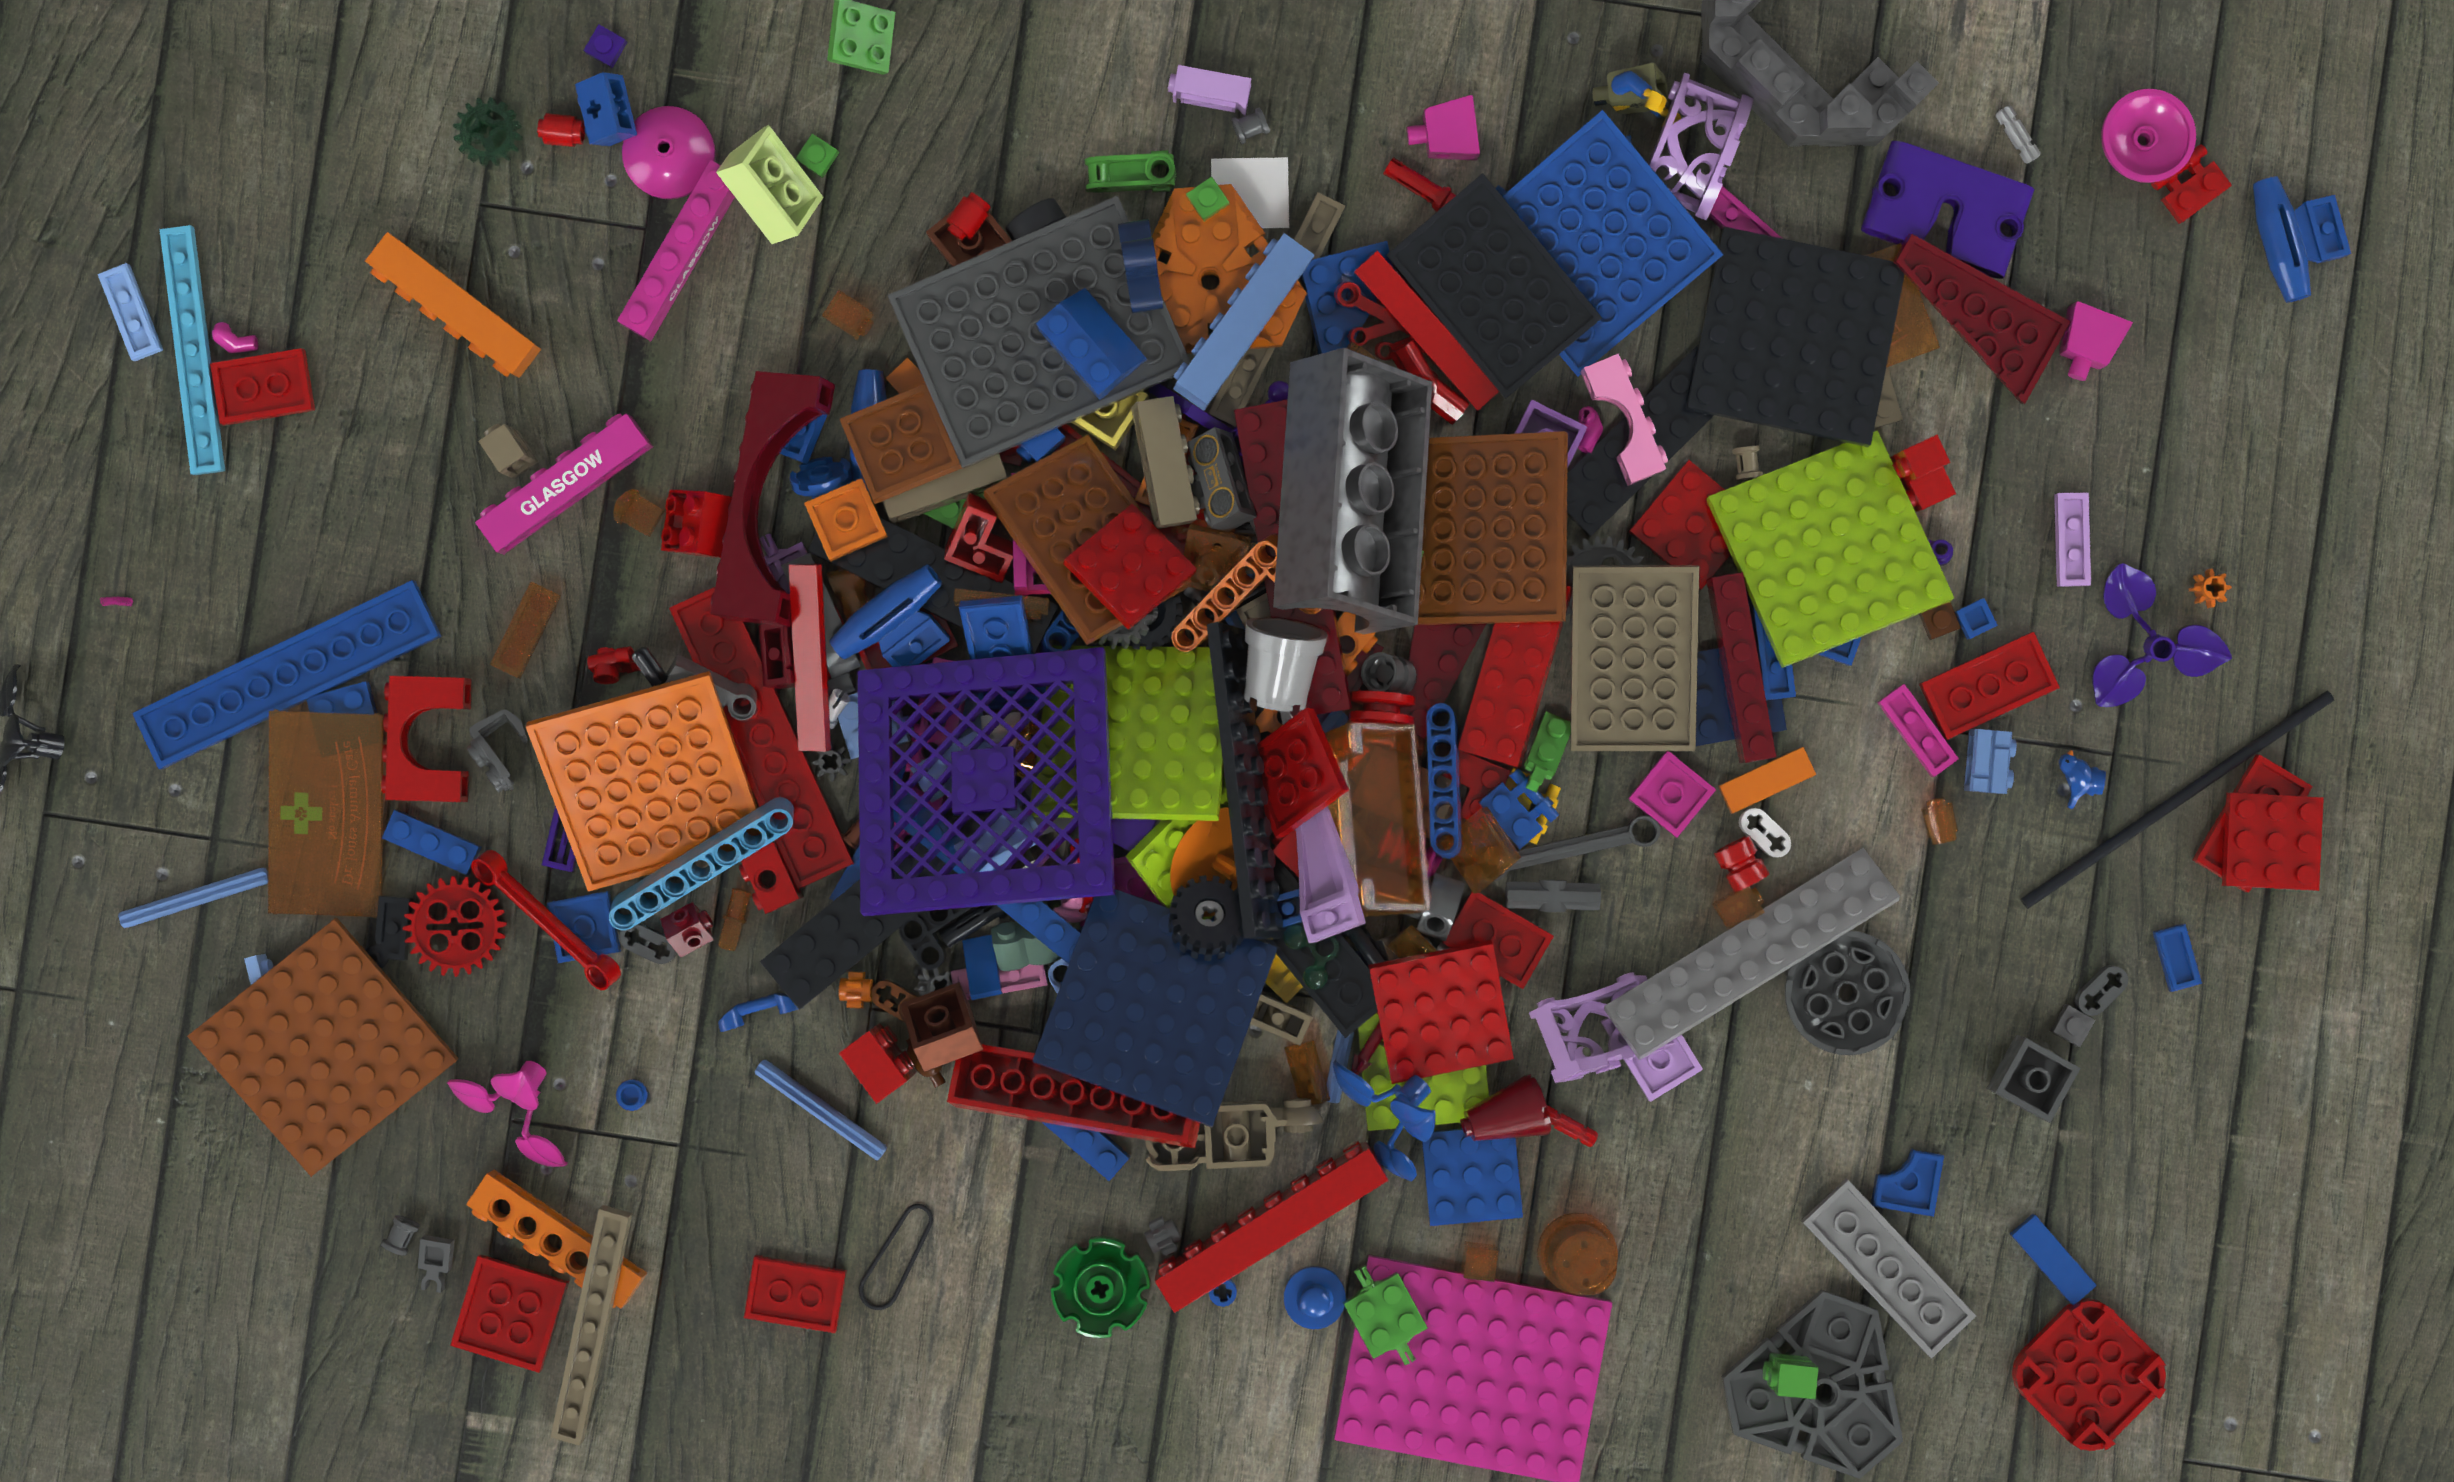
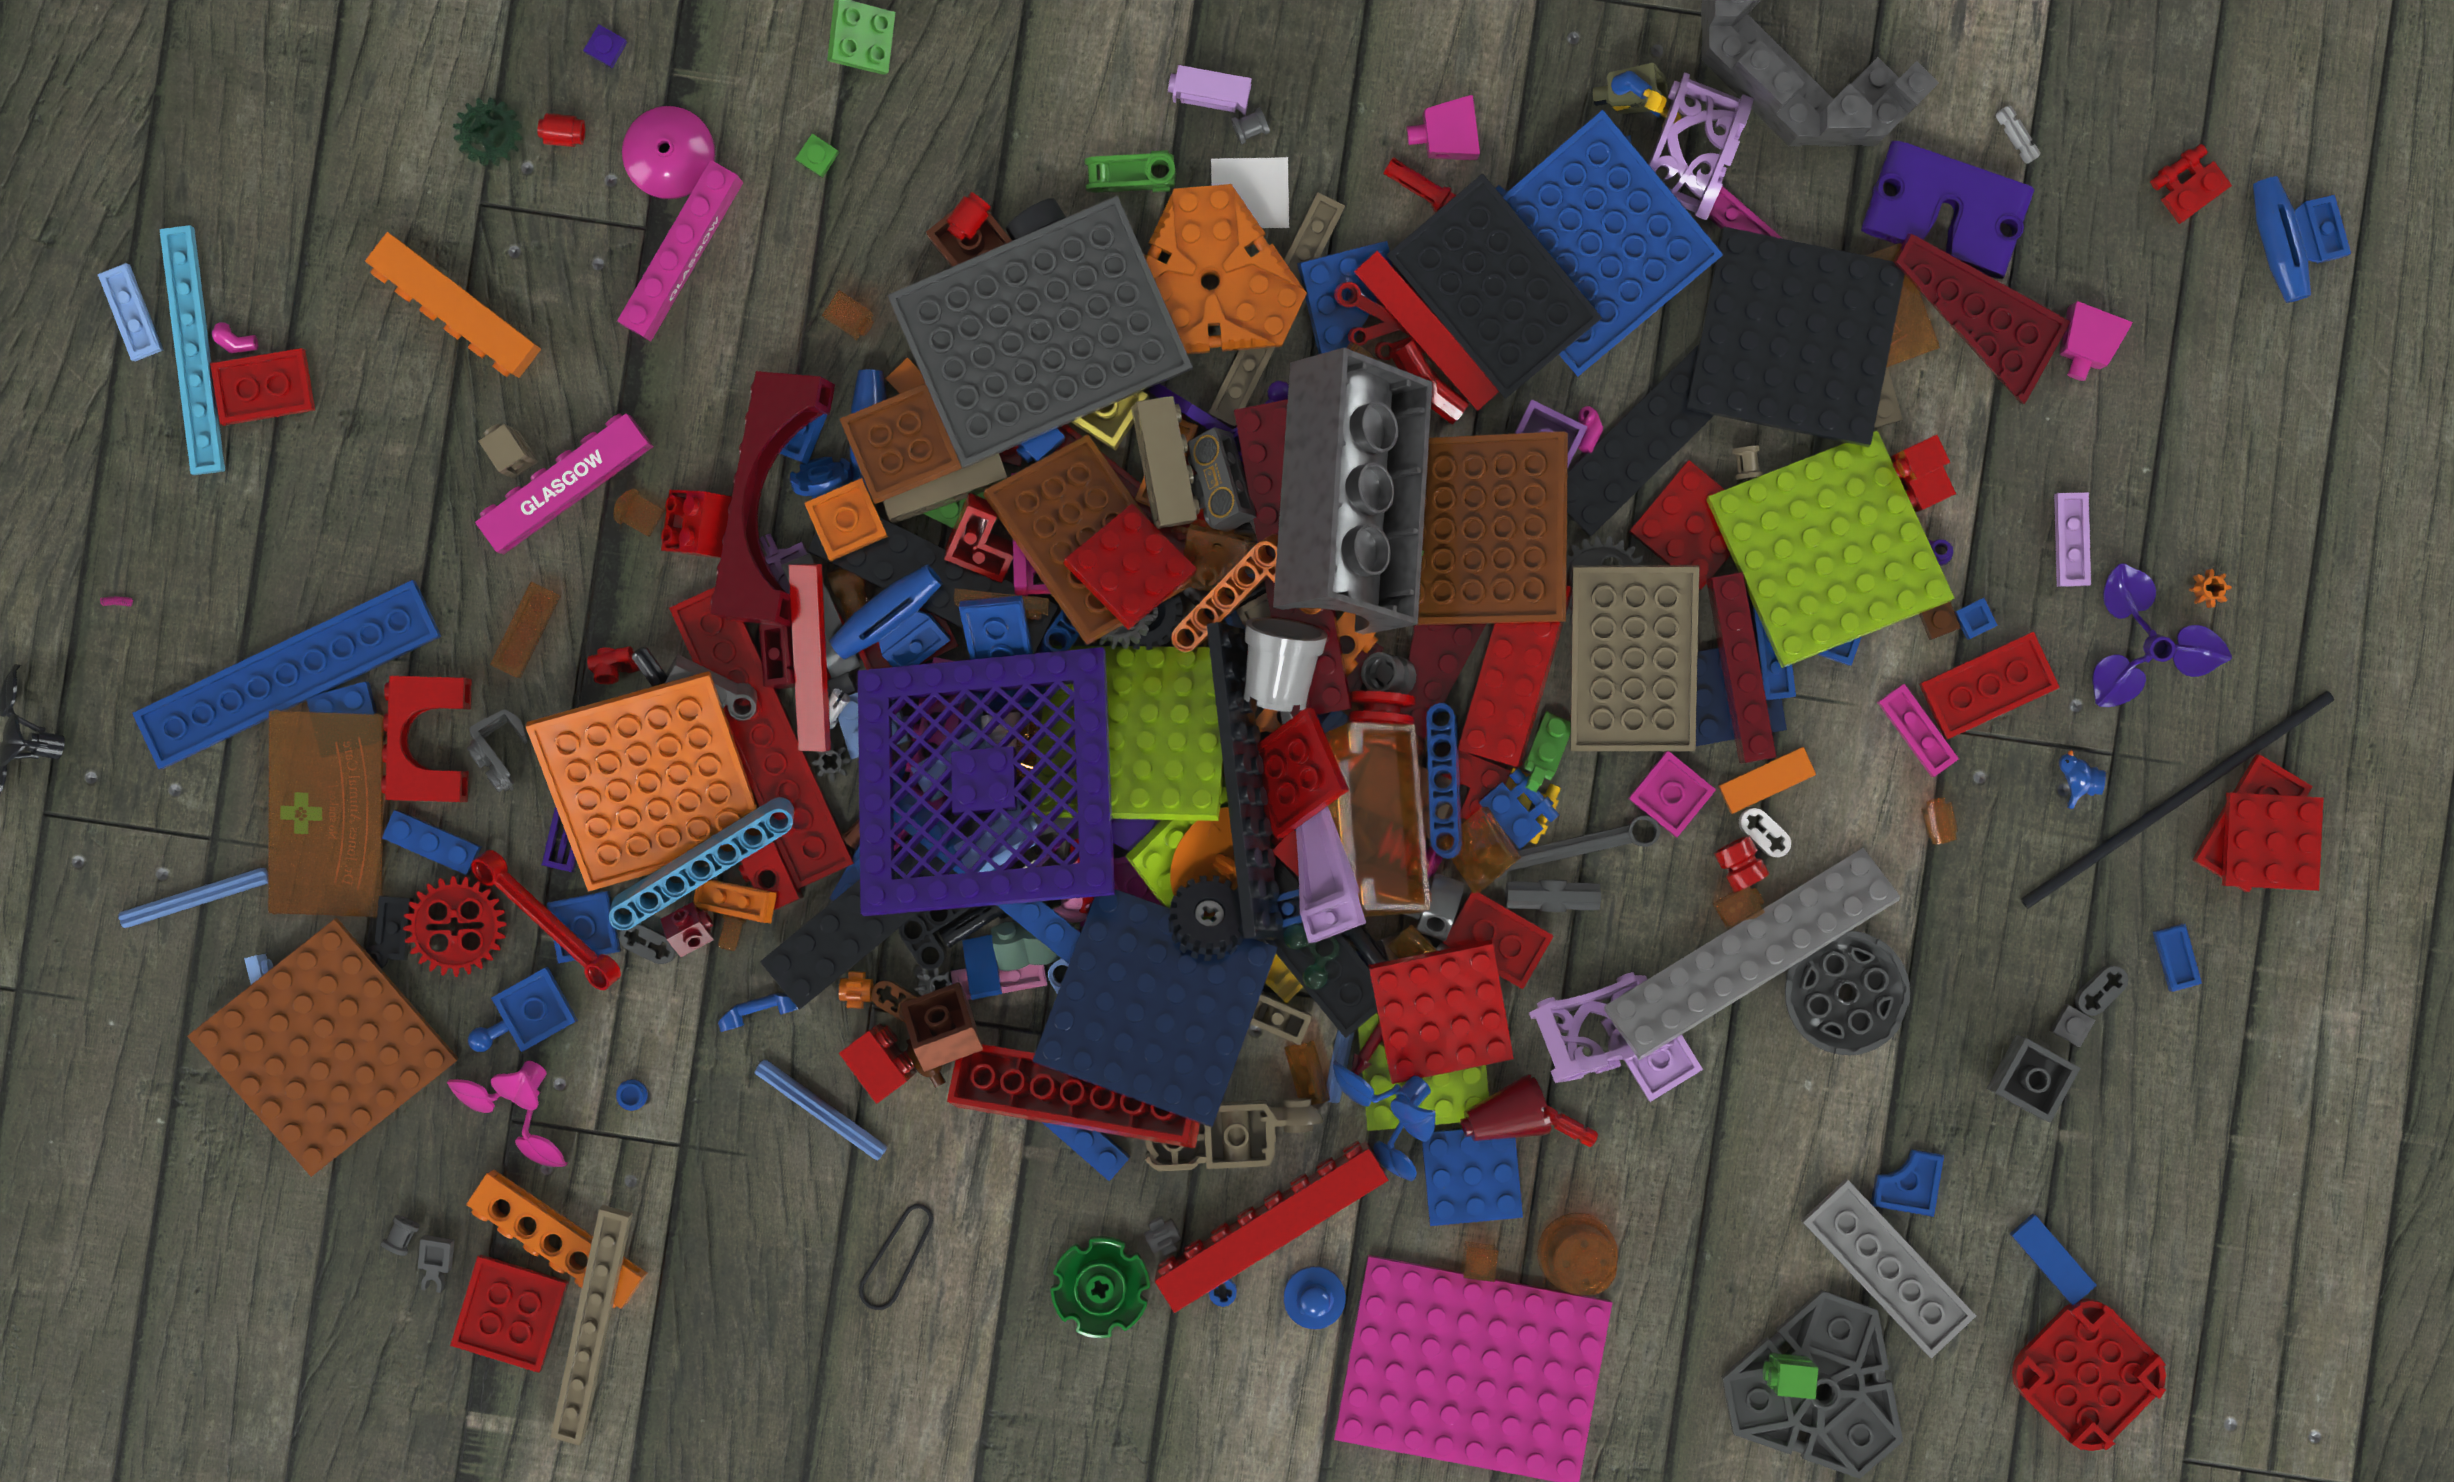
blue brick [575,72,637,146] -> none
yellowish green slope [716,125,824,244] -> none
red tile [744,1255,847,1333] -> none
blue slope [1036,288,1147,400] -> none
dark blue beam [1118,219,1163,314] -> none
medium blue brick [1173,233,1314,411] -> none
bright green plate [1186,177,1230,222] -> none
bright green plate [1342,1265,1428,1365] -> none
bright pink arch [1580,353,1668,486] -> none
medium blue brick [1964,729,2017,794] -> none
dark pink dish [2101,89,2196,183] -> none
none -> blue plate [468,967,578,1052]
none -> orange tile [693,879,776,924]

